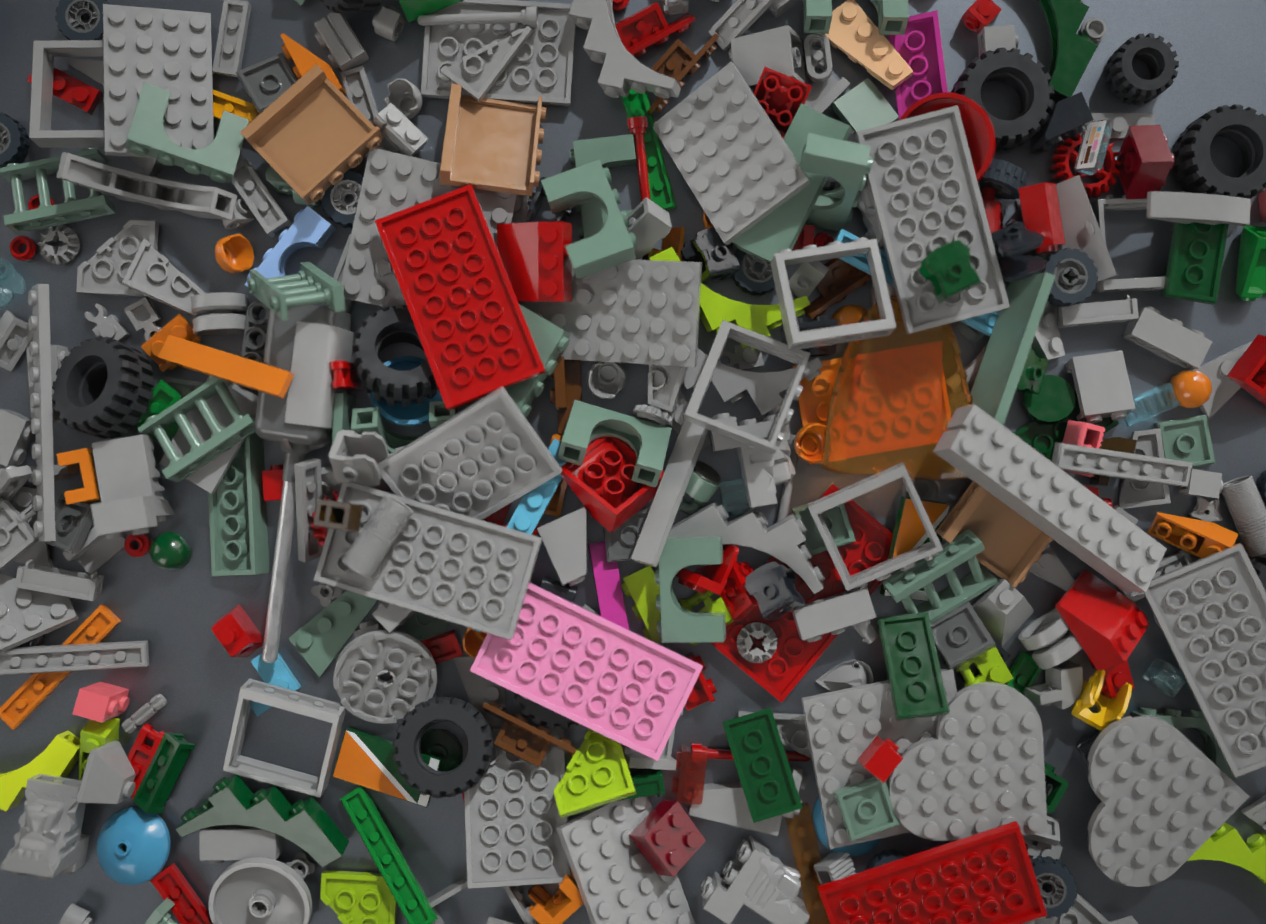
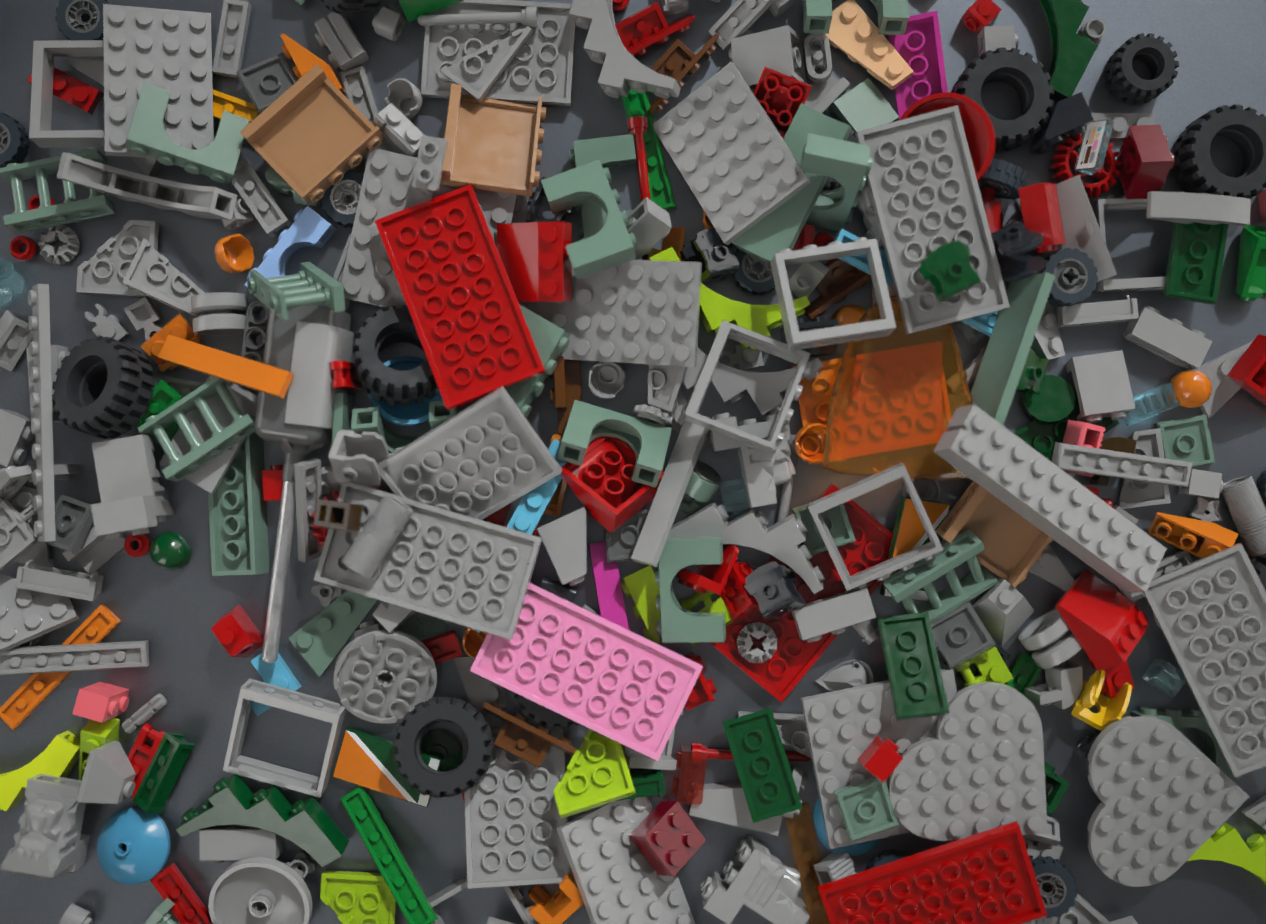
orange panel [57,448,101,504] -> none
none -> light grey bracket [412,135,448,195]

